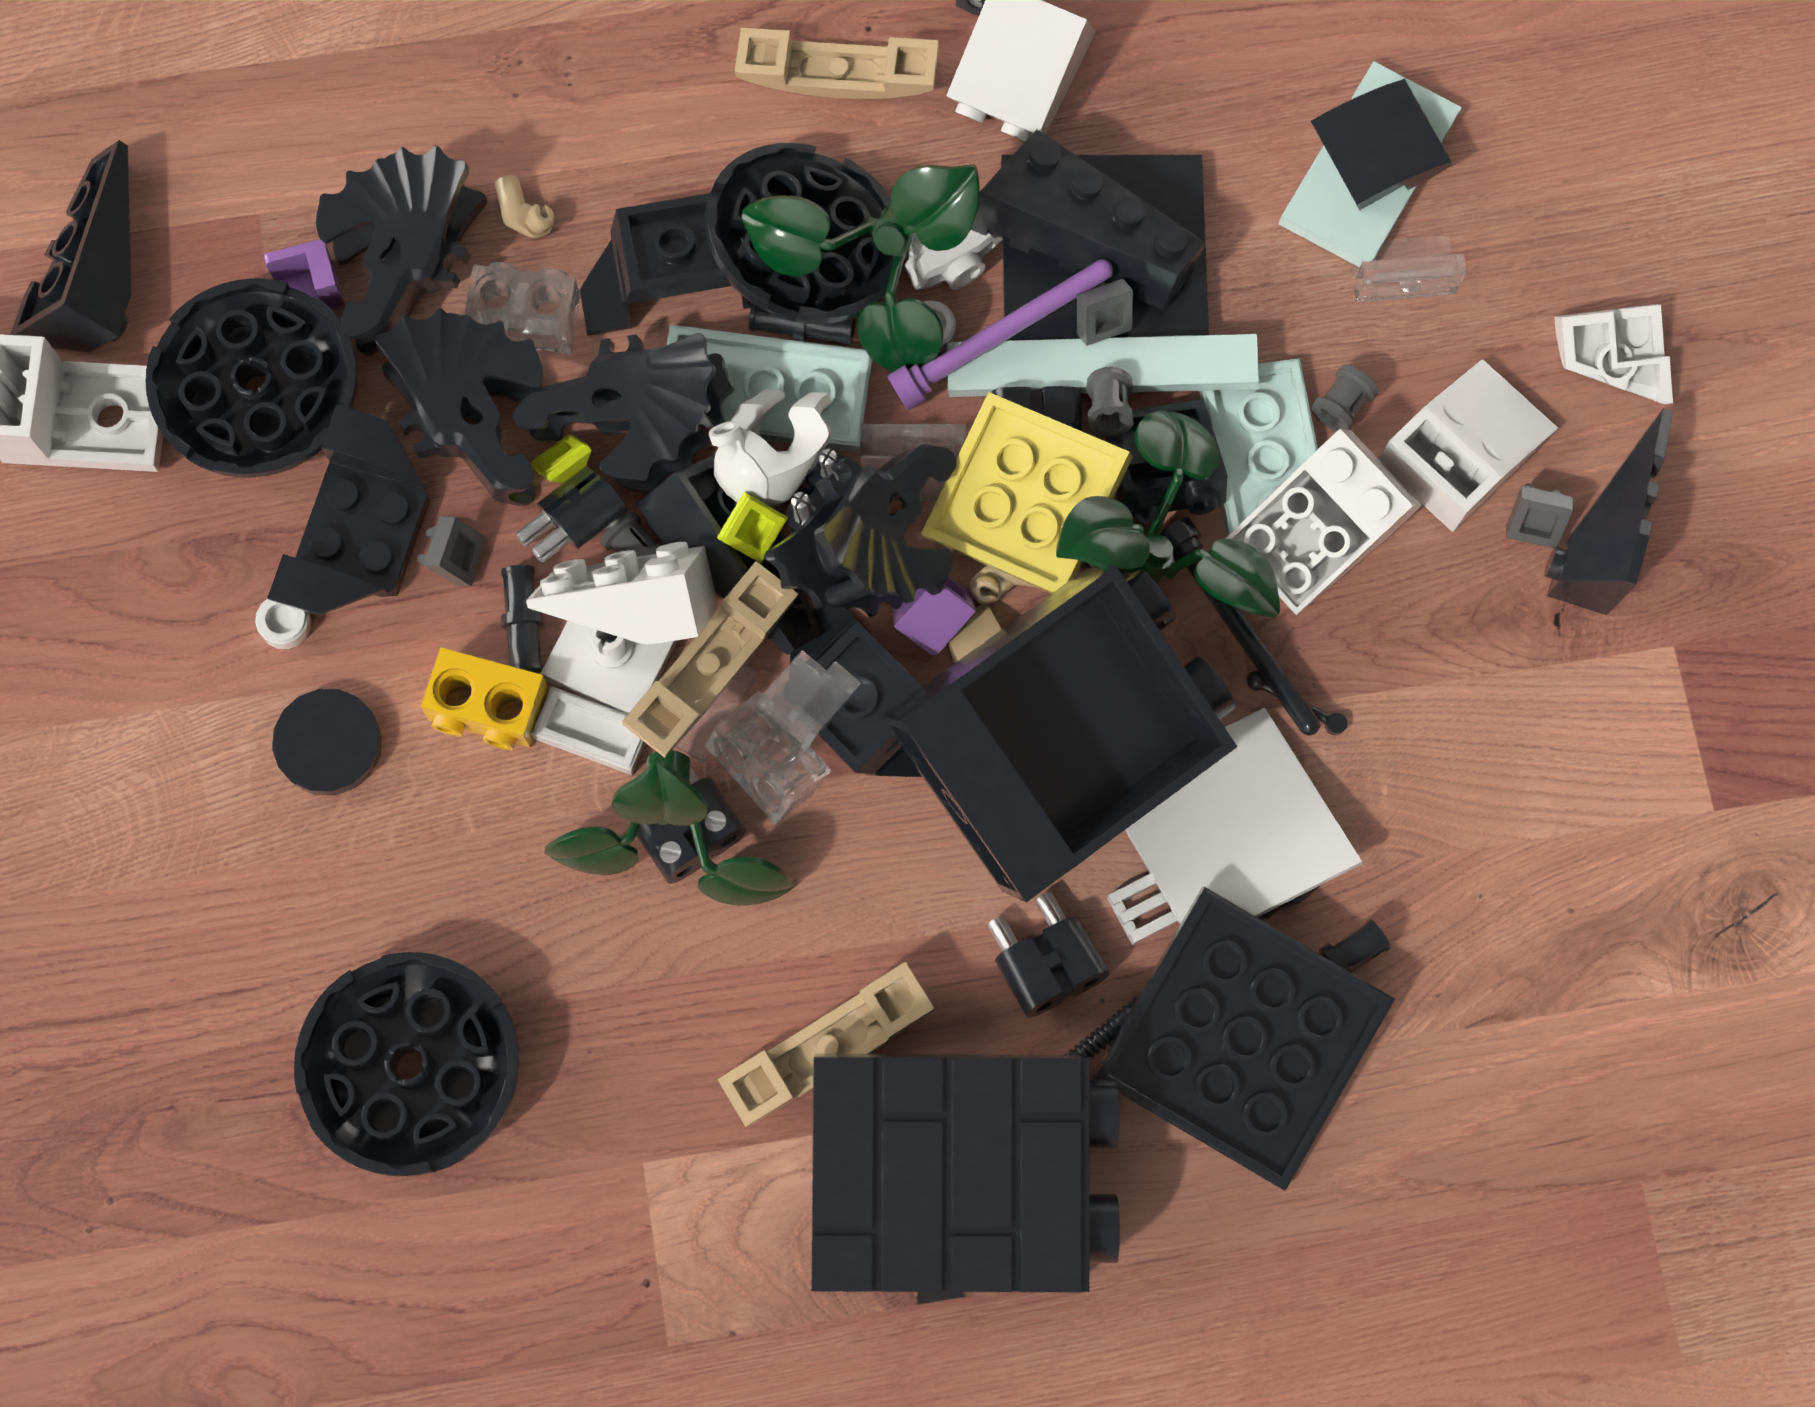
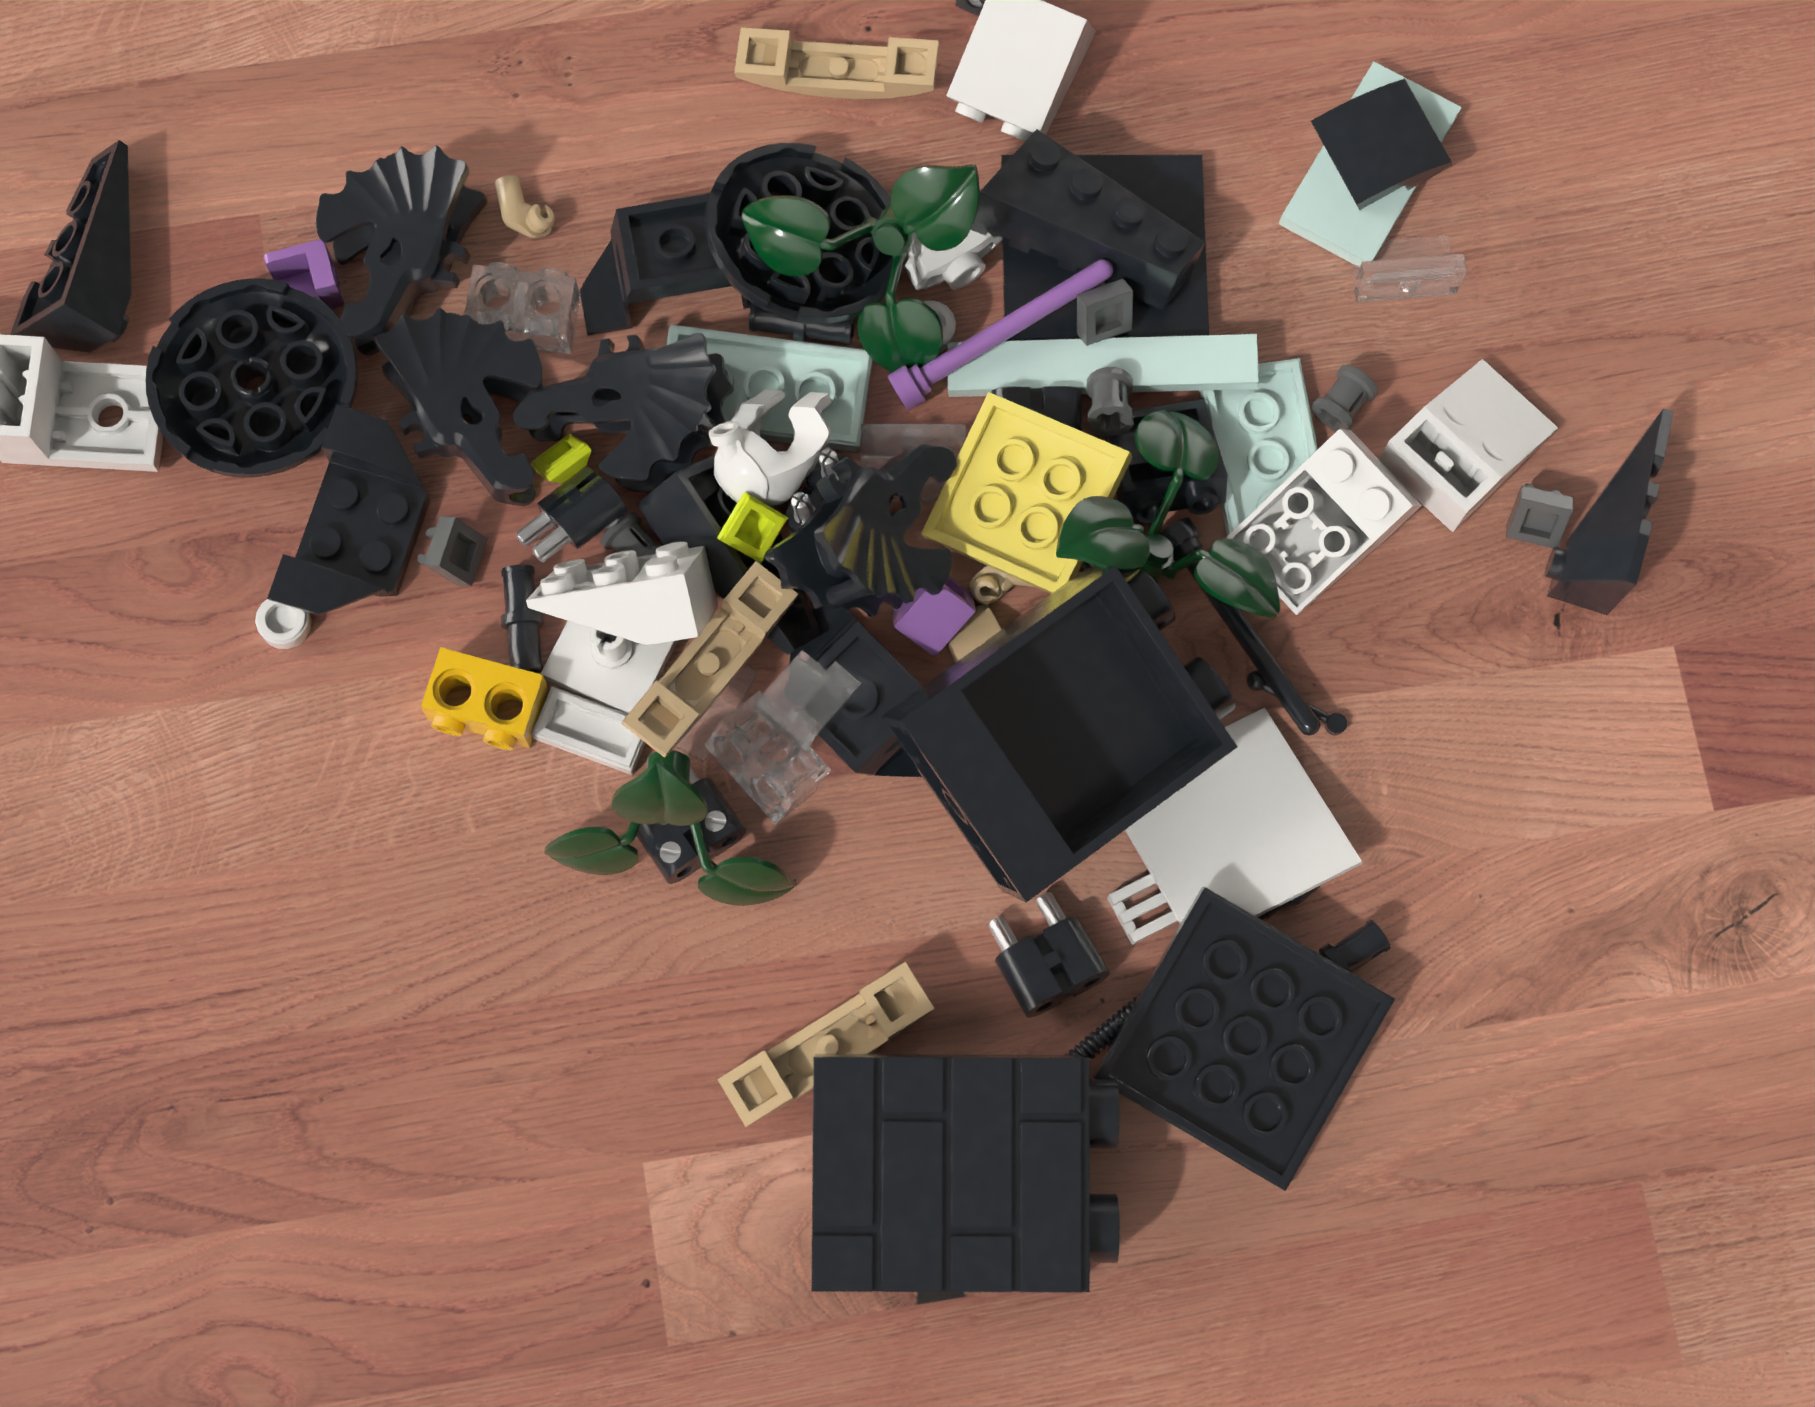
black tile [272,689,382,795] -> none
black brick [294,952,520,1177] -> none
white slope [1554,304,1673,404] -> none

